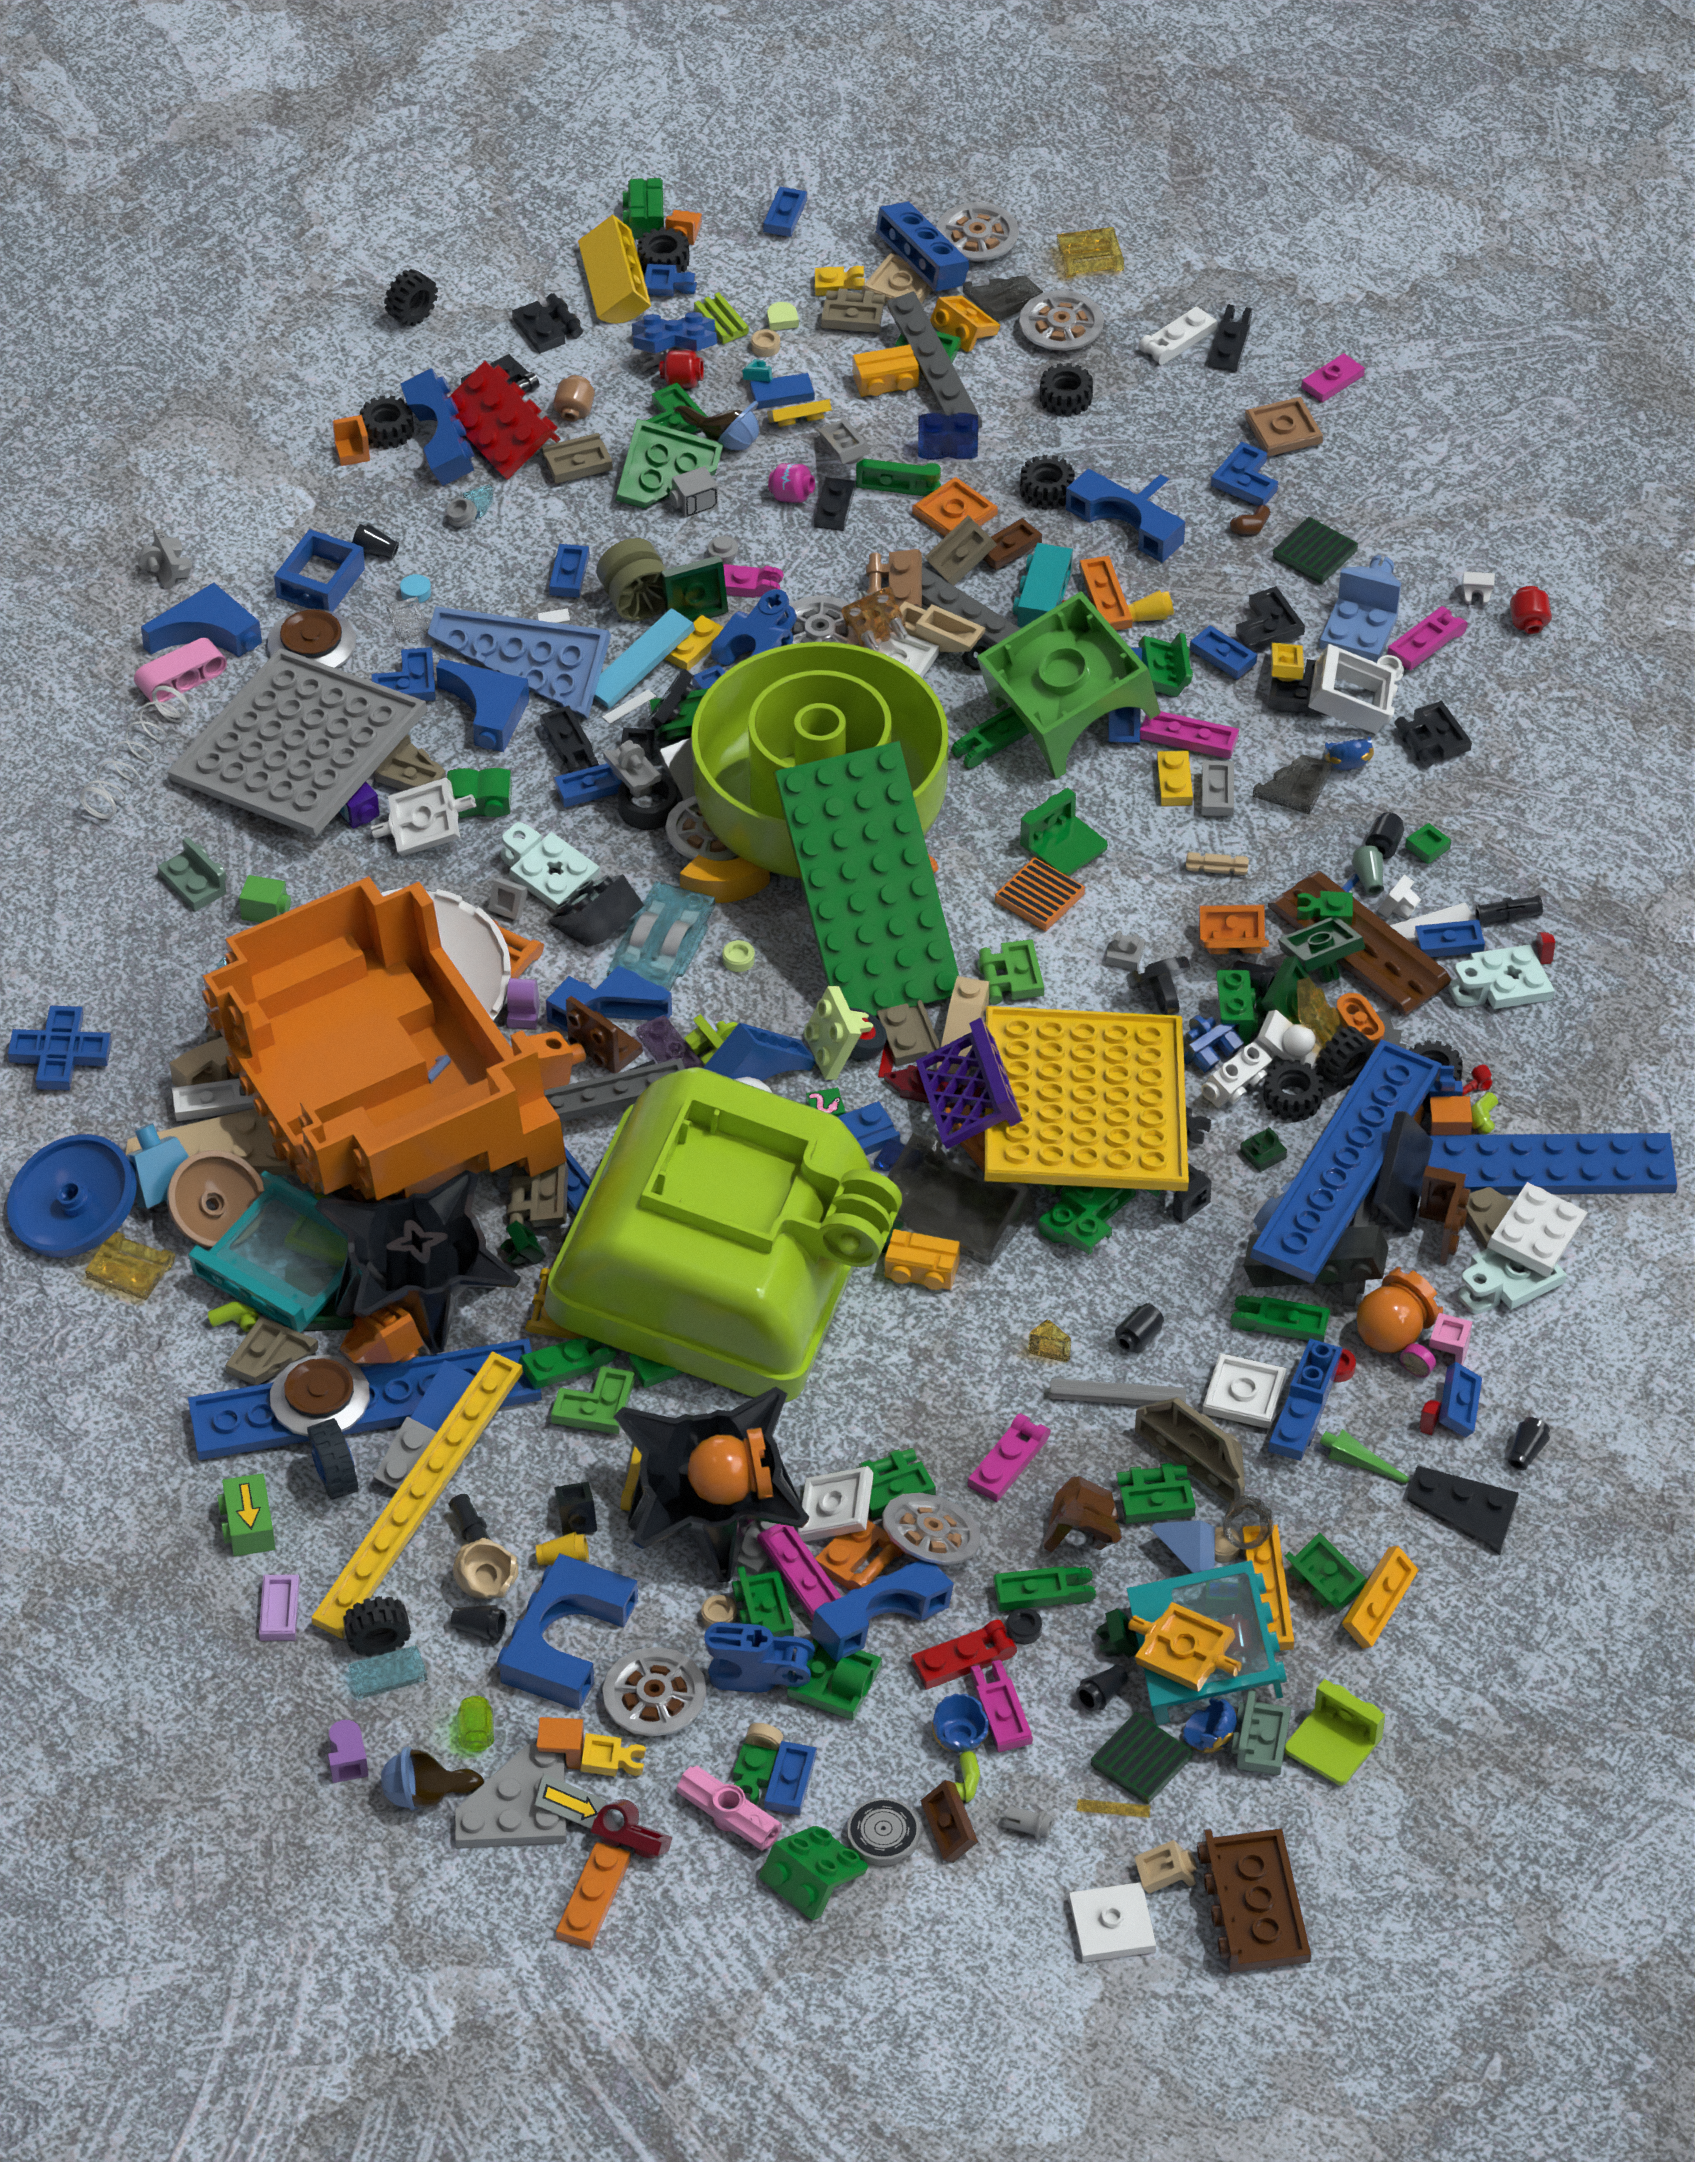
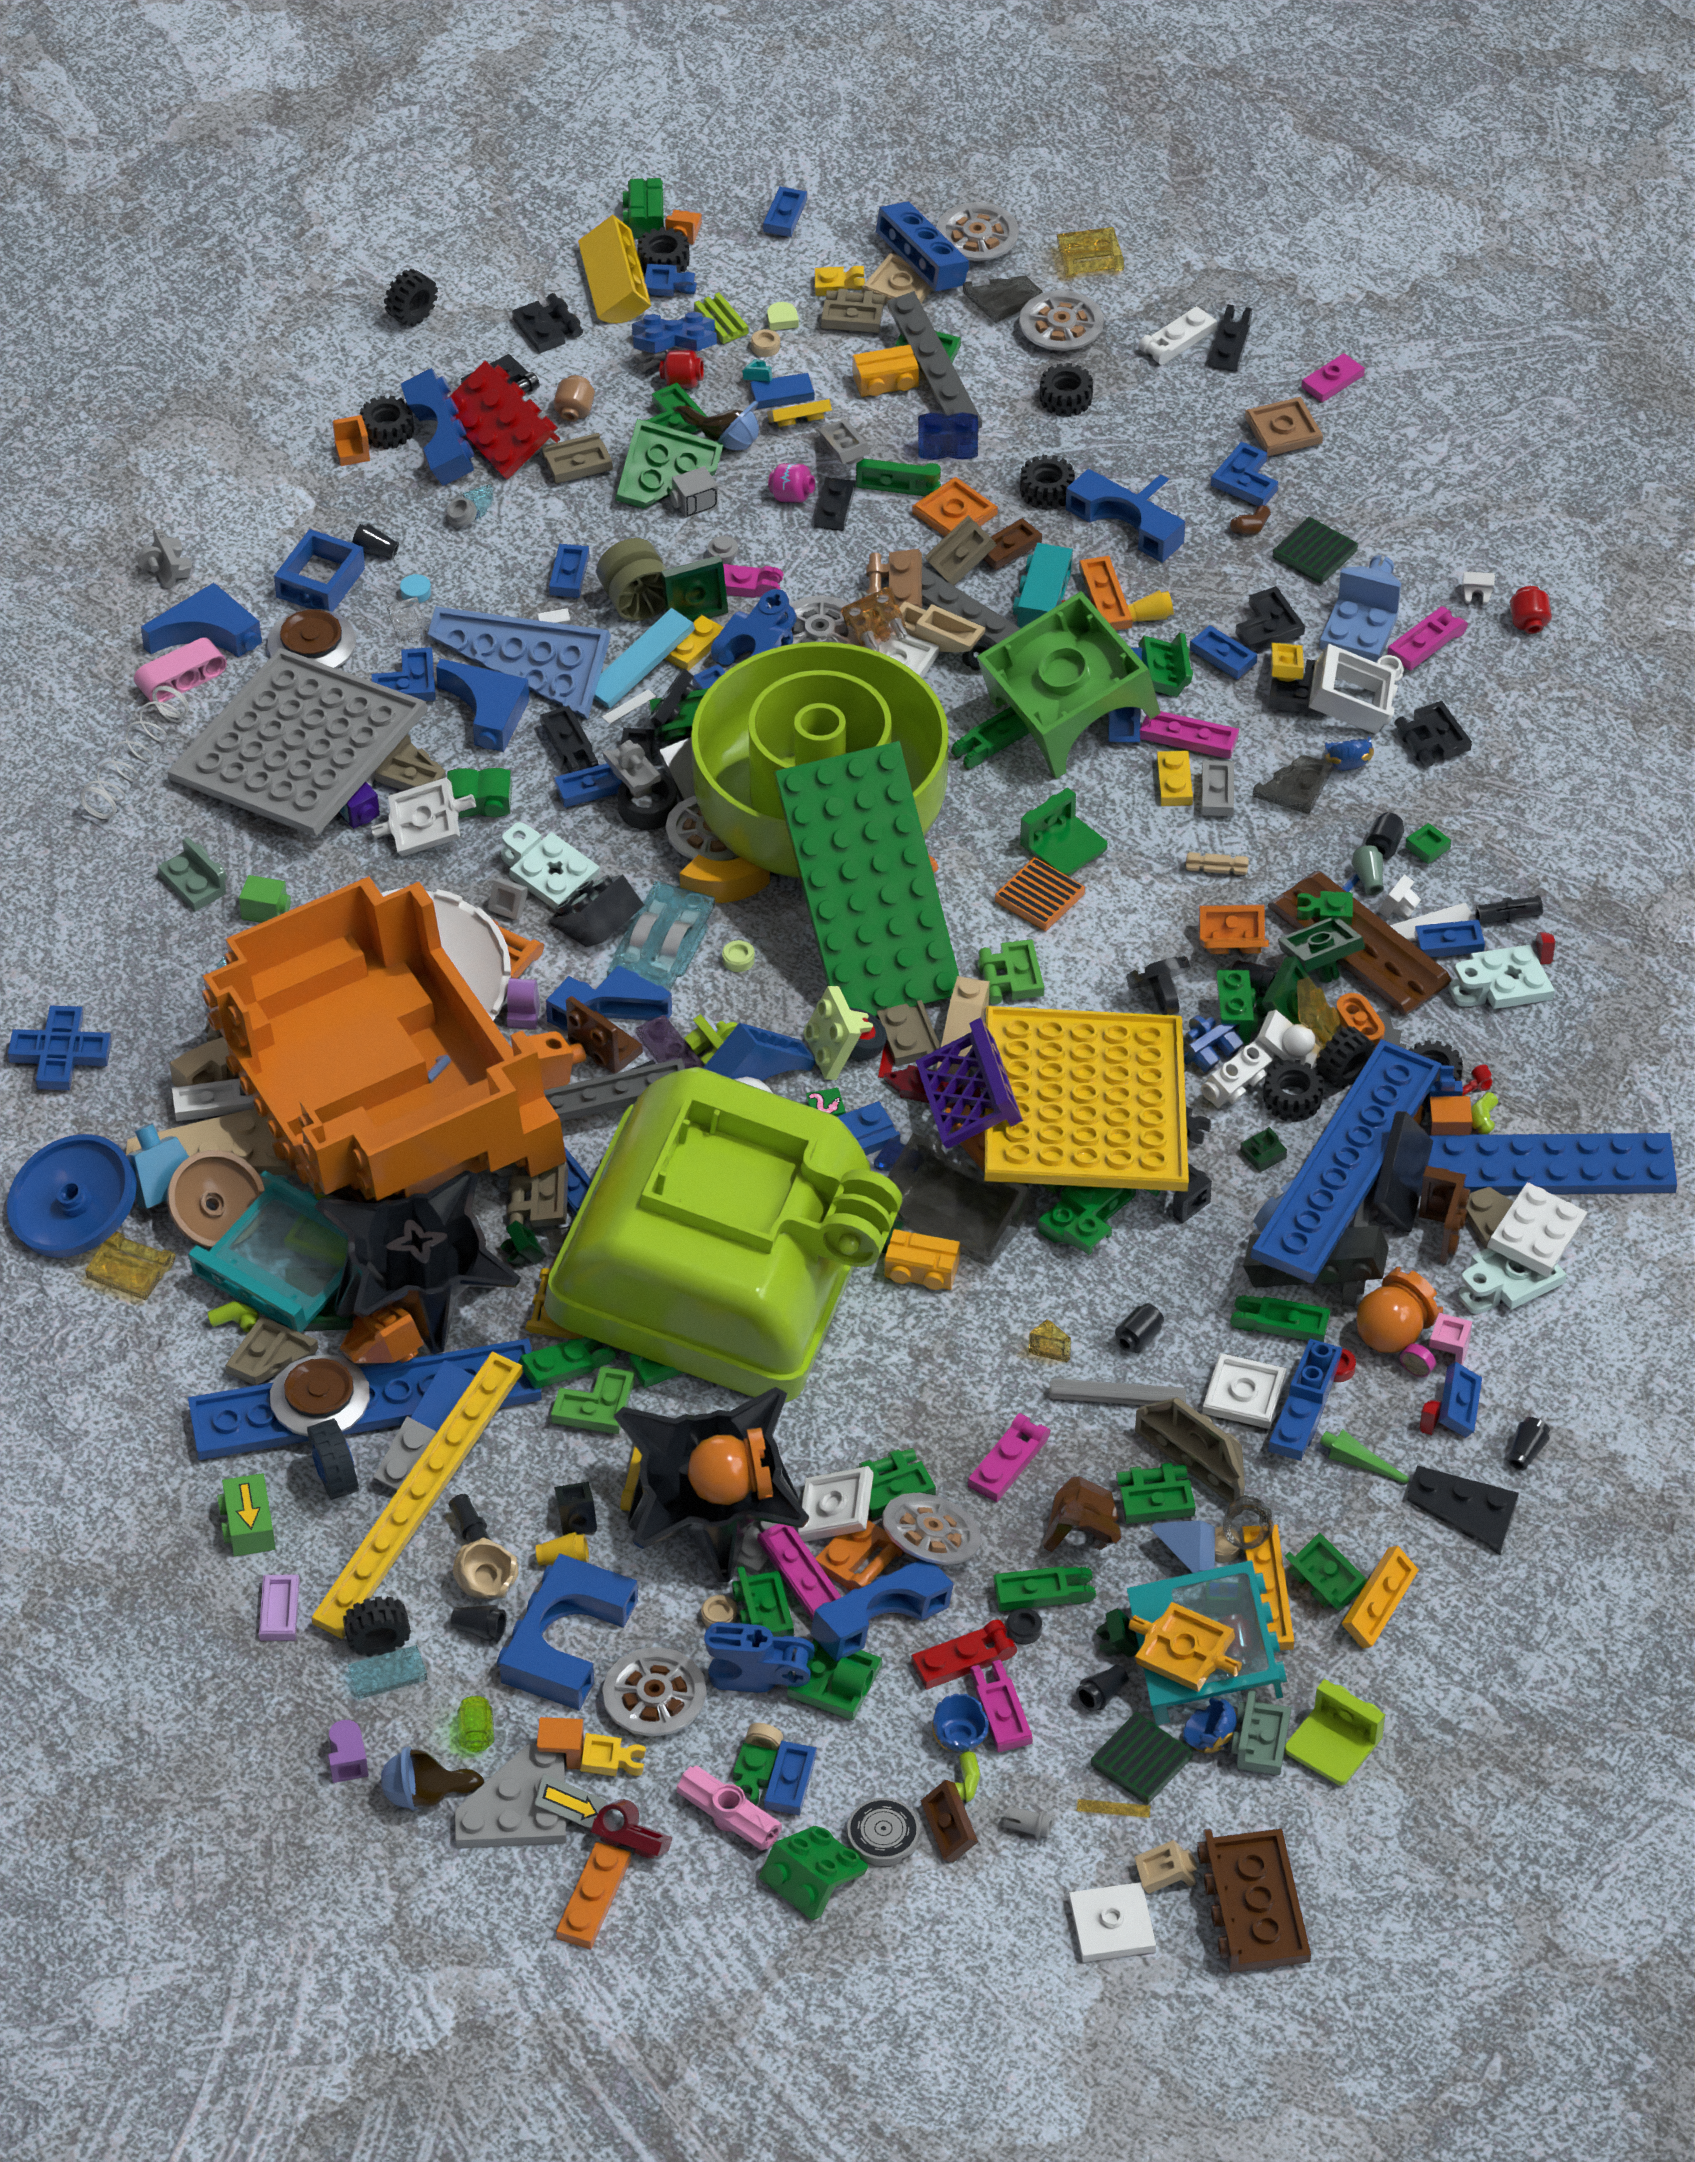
light orange bracket [930,295,1001,352] -> none
light grey tile [1106,931,1145,971] -> none

